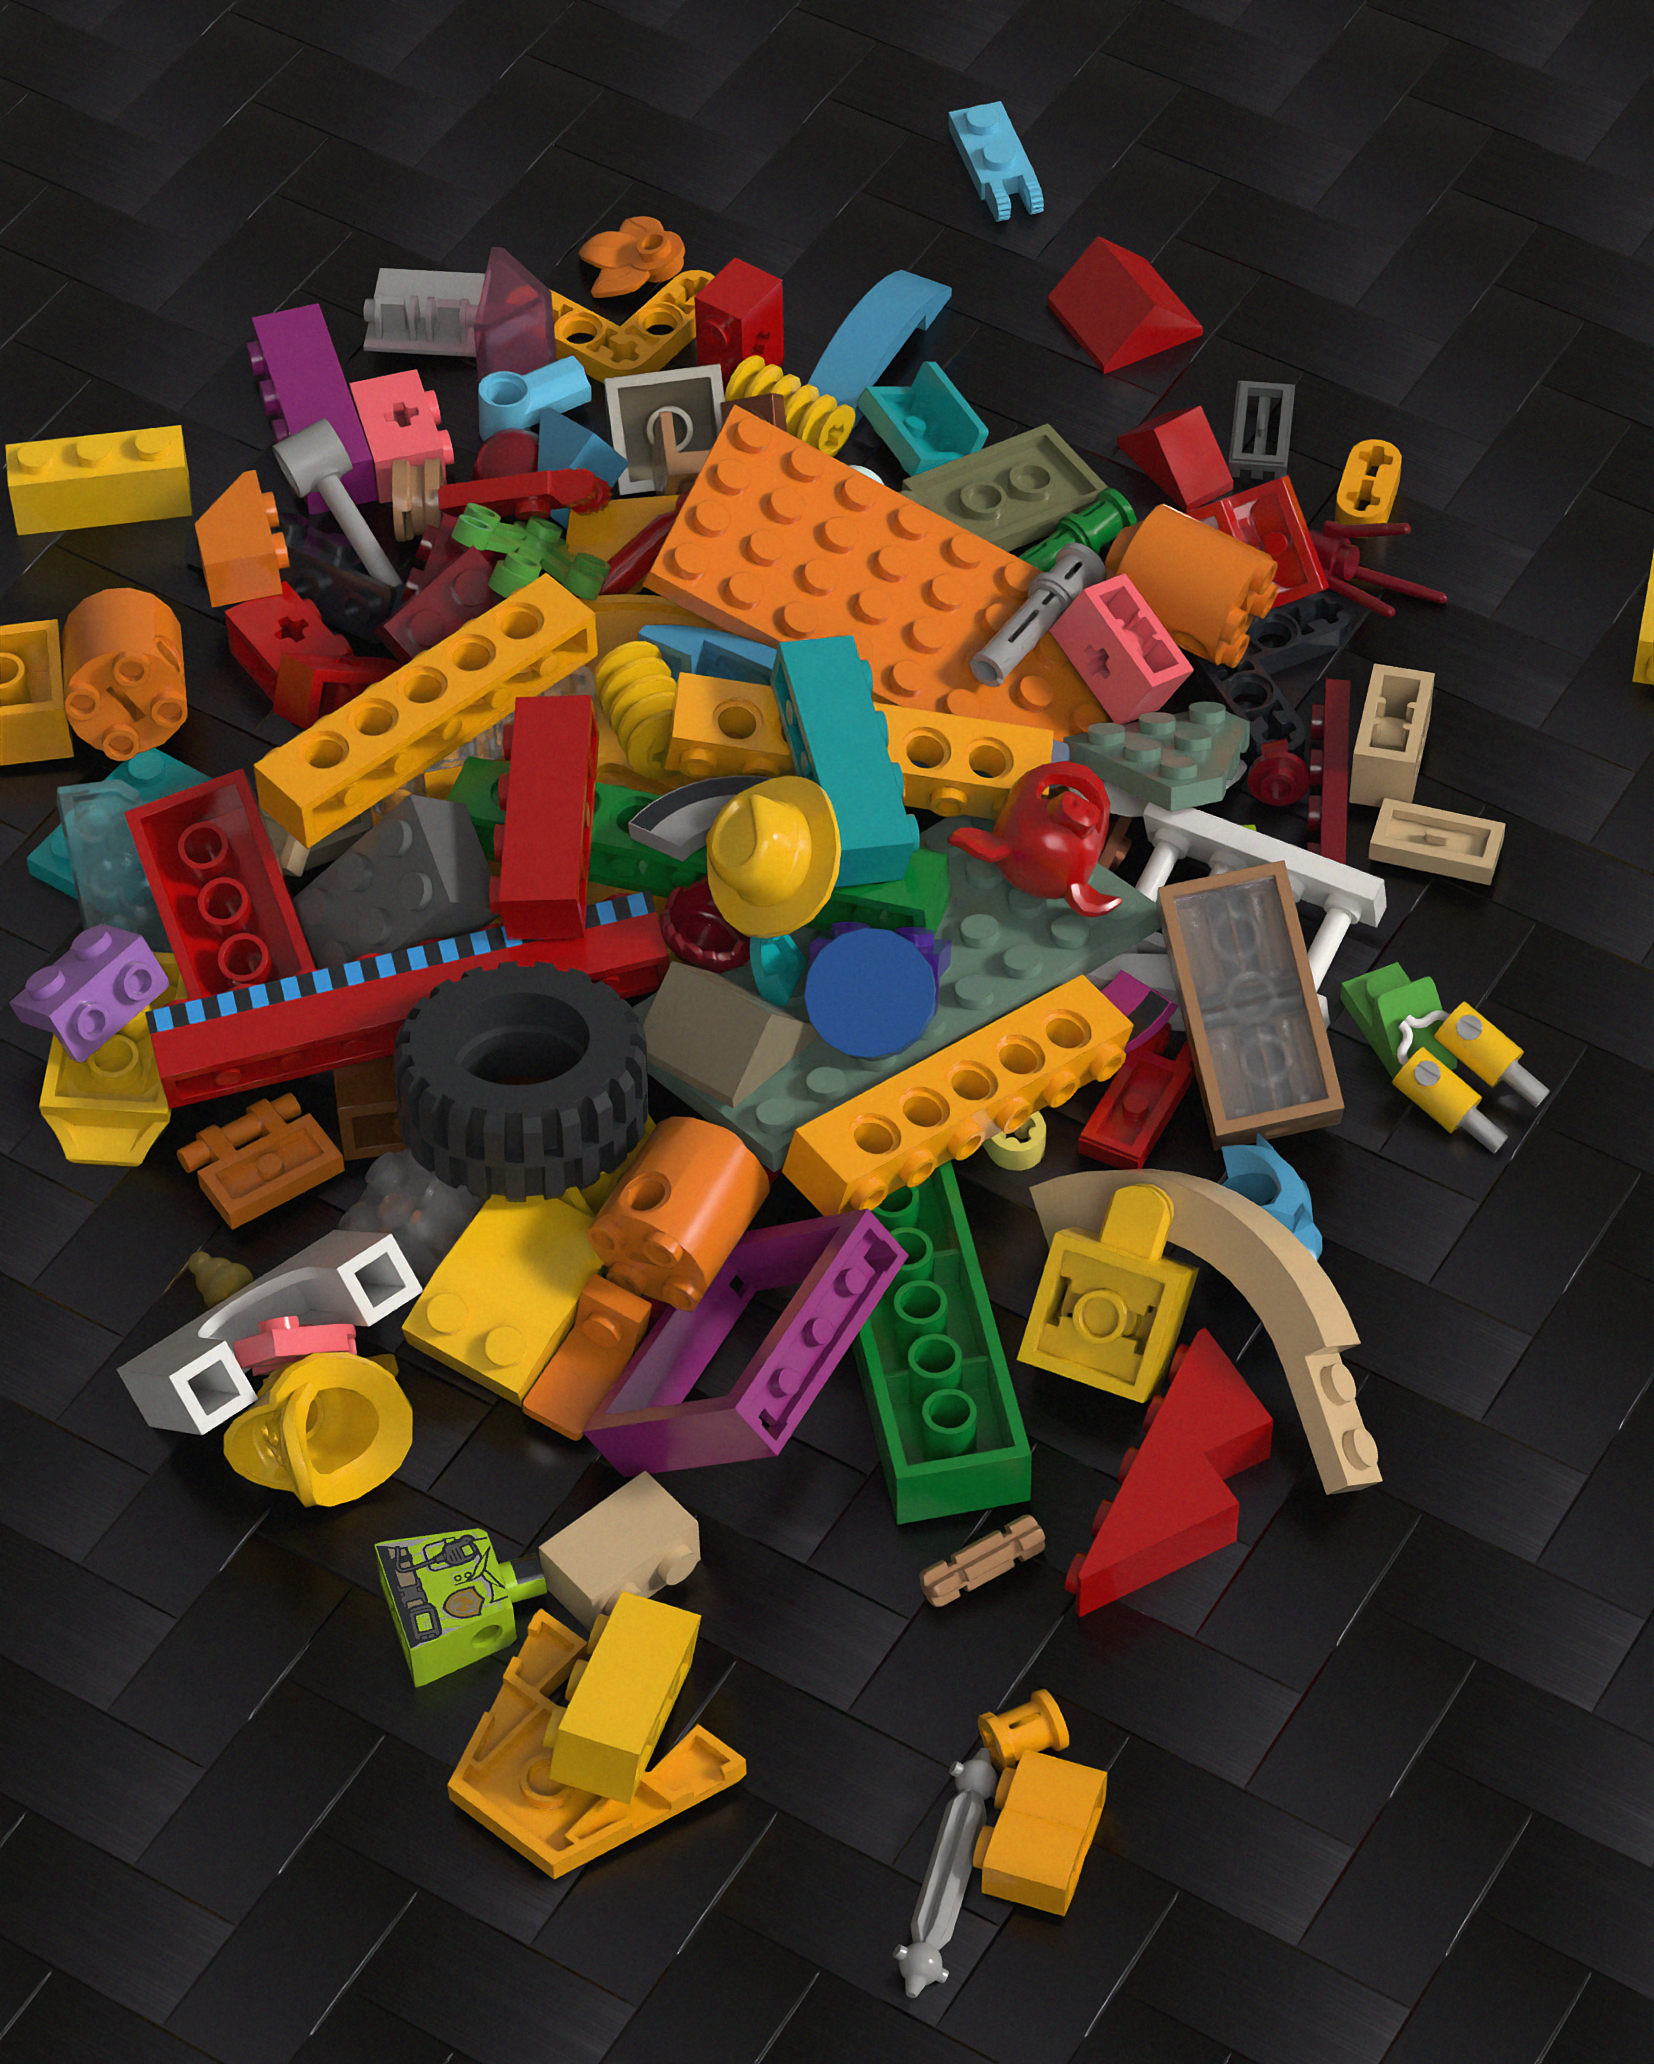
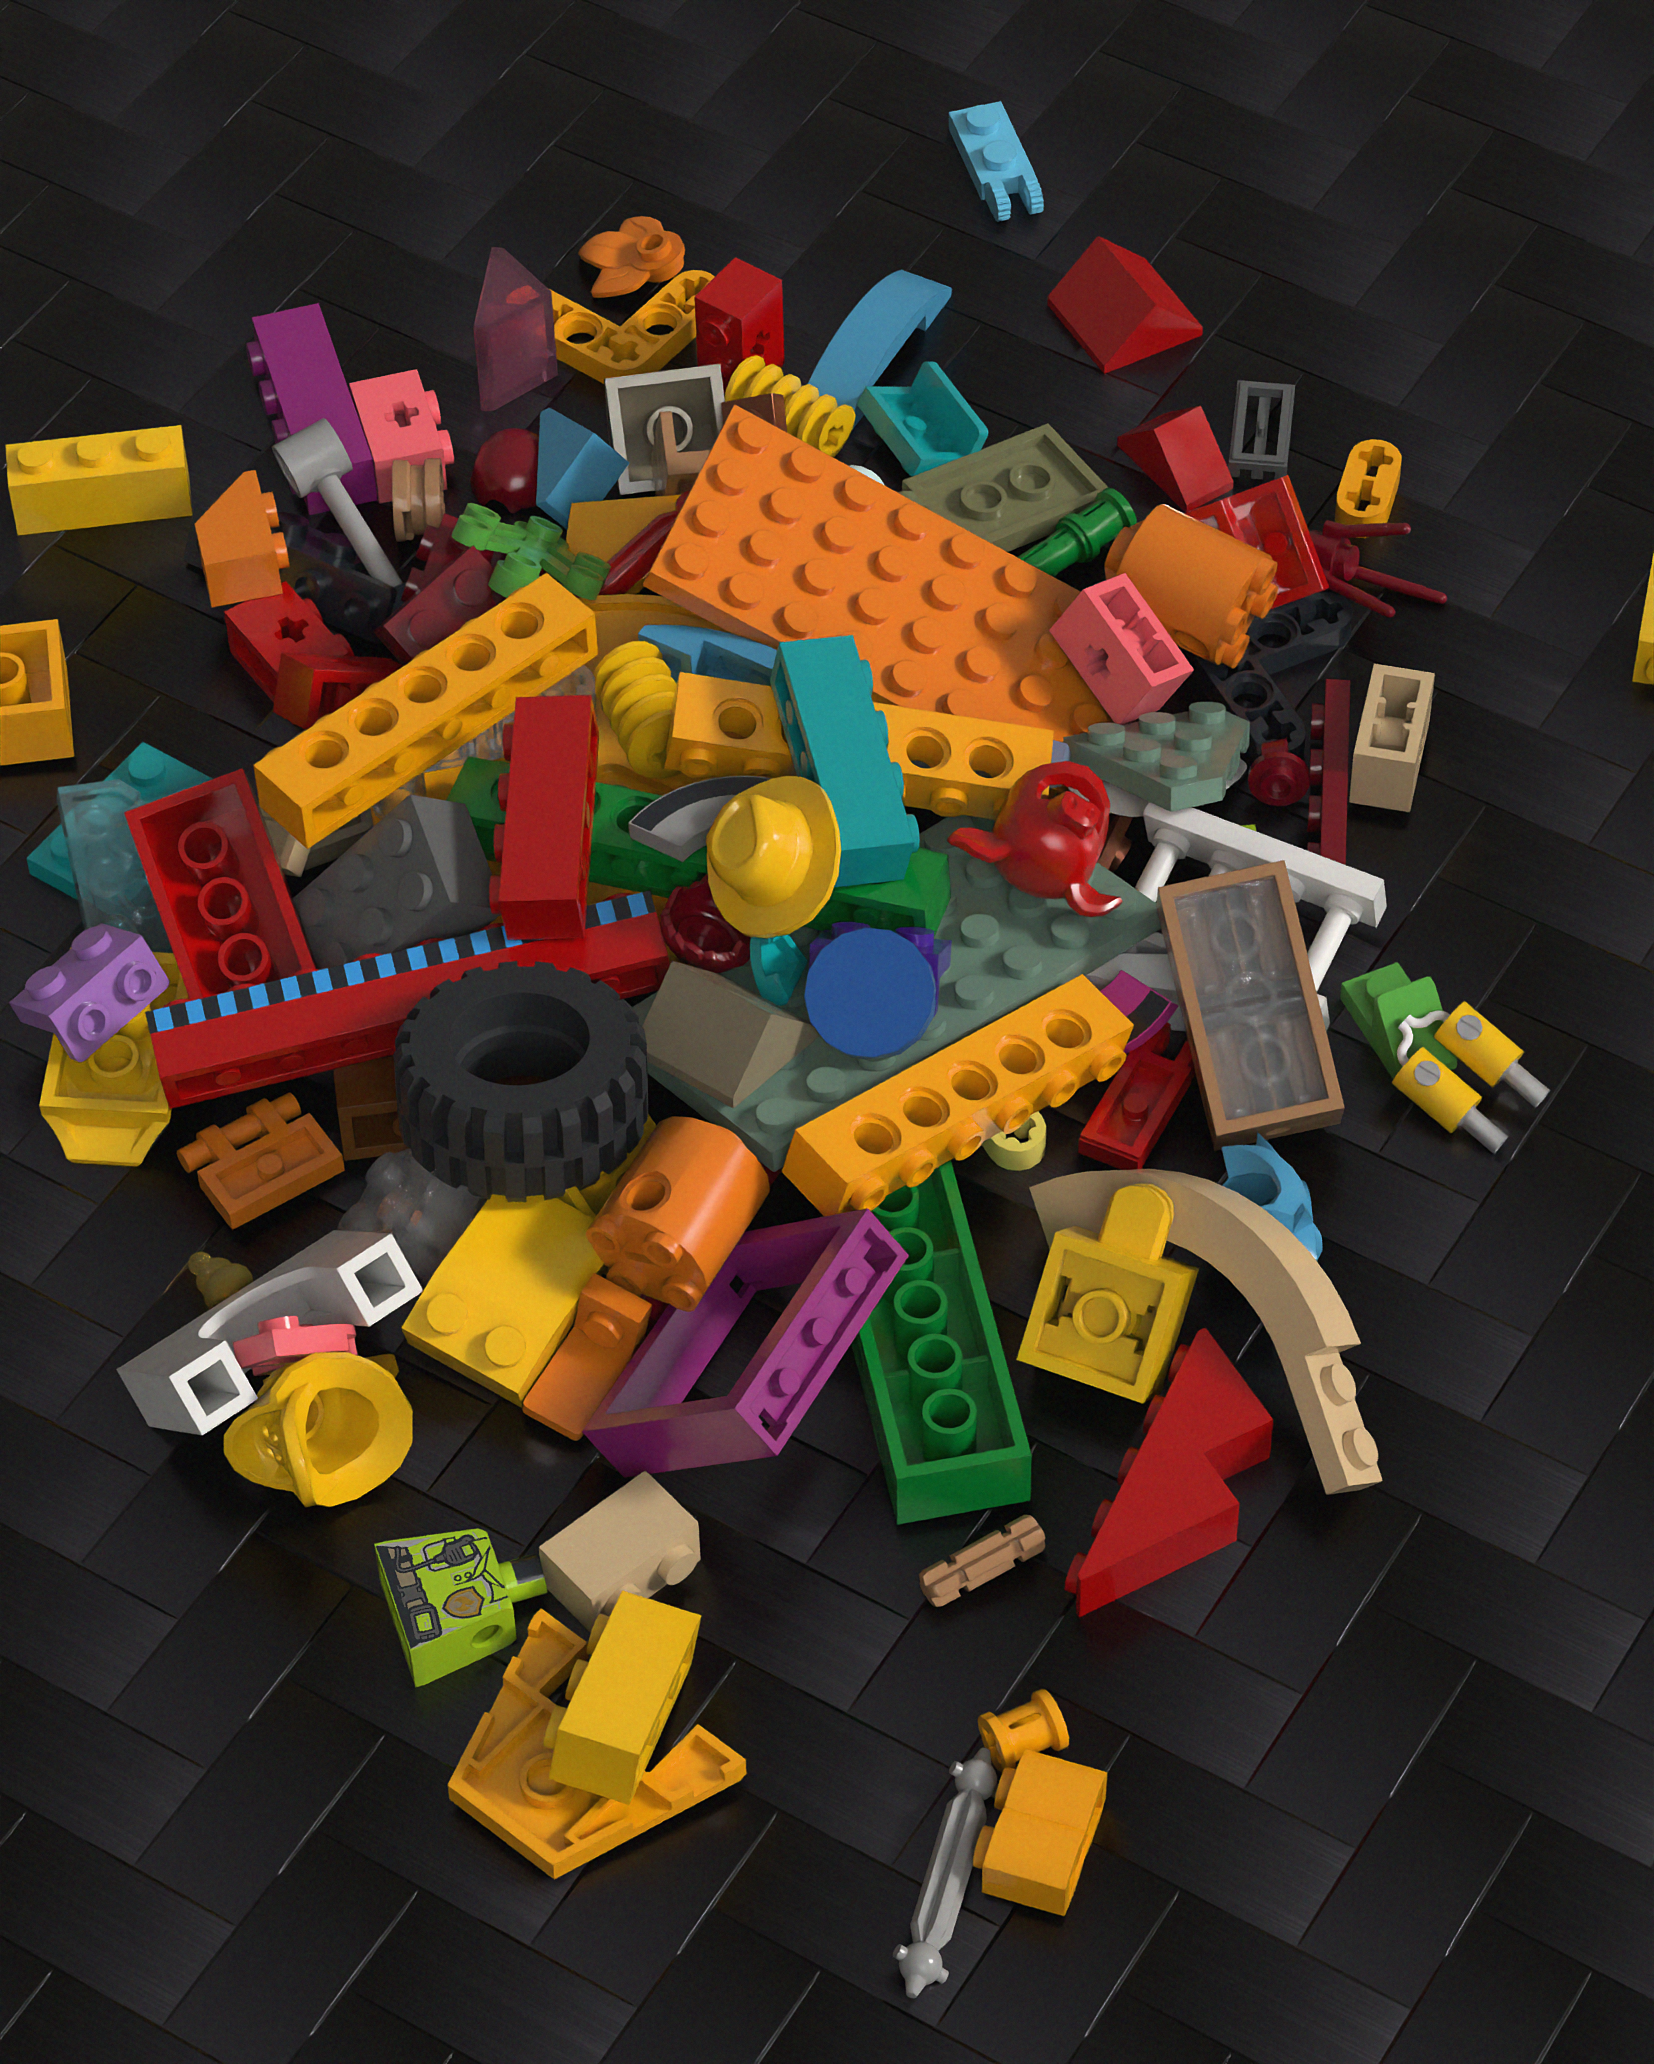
orange cylinder [62,588,188,761] -> none
light grey hinge [364,268,492,357] -> none
red hinge [438,467,613,520] -> none
medium azure piece [478,355,591,442] -> none
light grey pin [970,542,1107,687] -> none
tan plate [1368,798,1505,885] -> none

